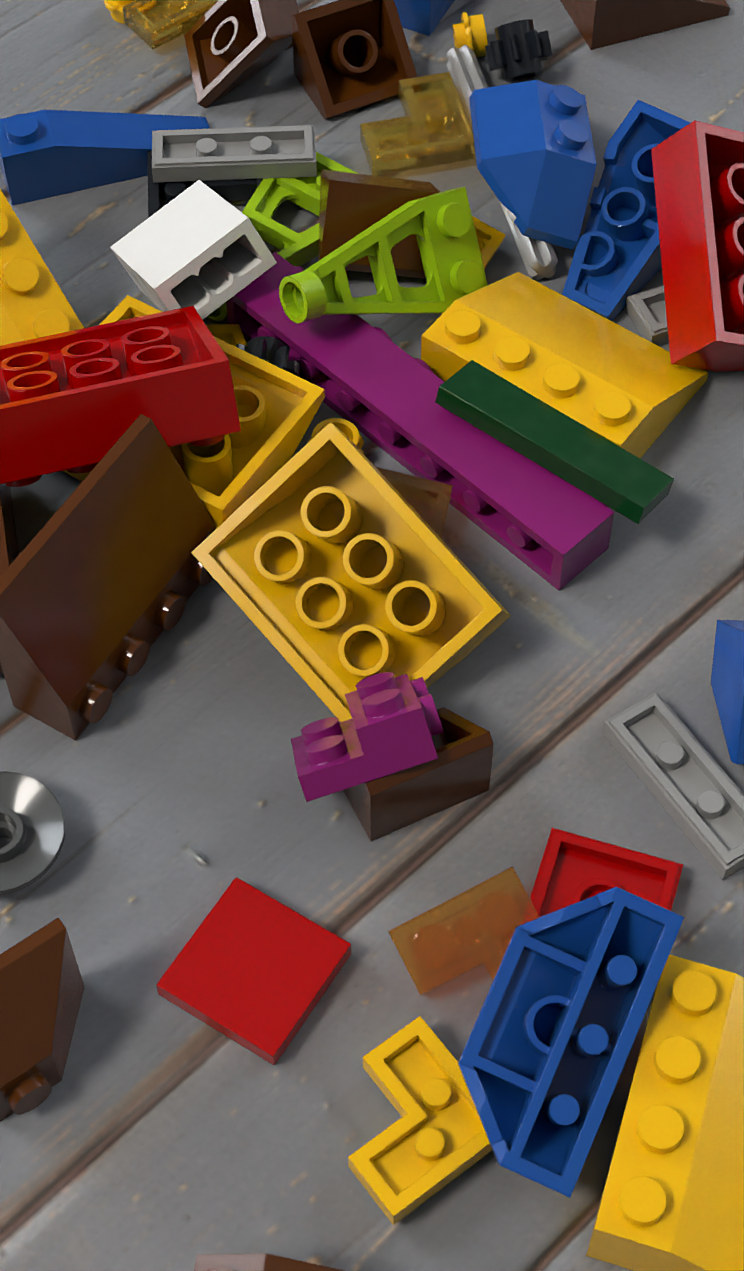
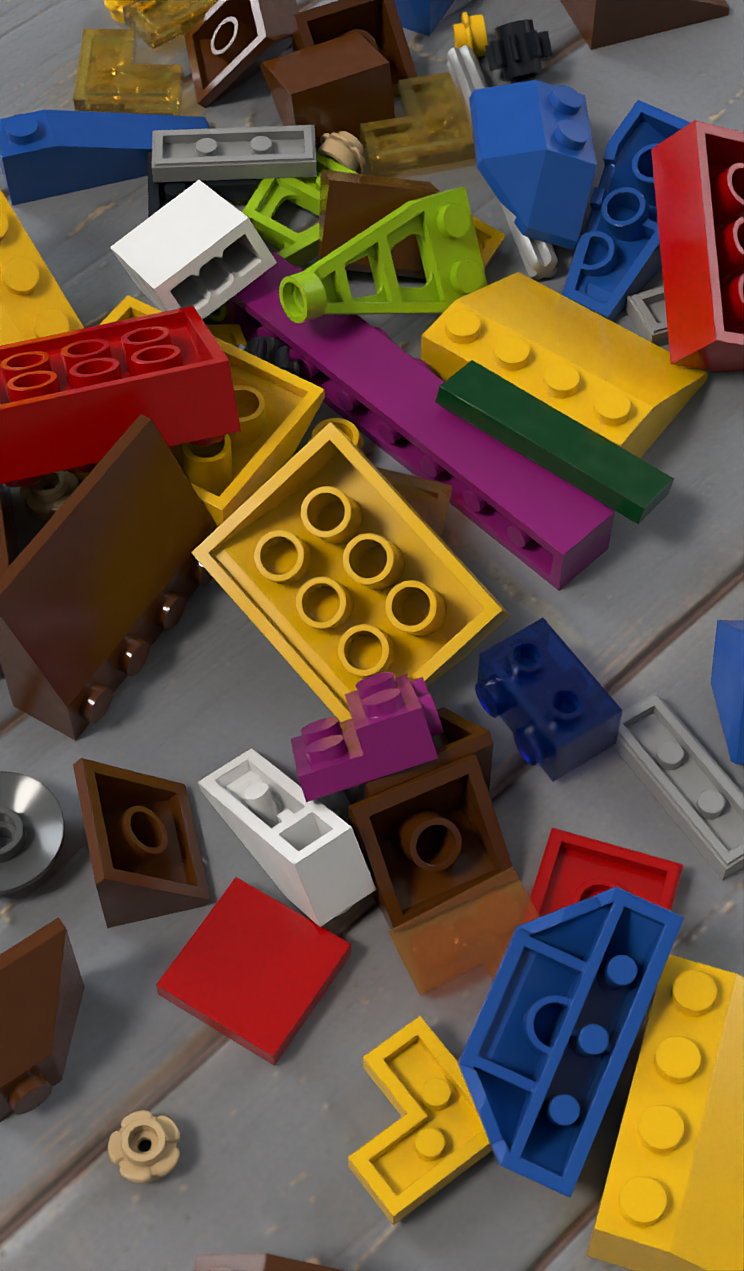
none -> tan plate [20,471,79,521]
none -> clear yellow plate [73,29,184,116]
none -> reddish brown slope [73,758,211,928]
none -> tan plate [108,1110,180,1183]
none -> white slope [197,748,376,927]
none -> reddish brown slope [260,31,396,151]
none -> tan plate [316,131,365,174]
none -> reddish brown slope [348,754,517,933]
none -> clear blue brick [475,618,623,782]

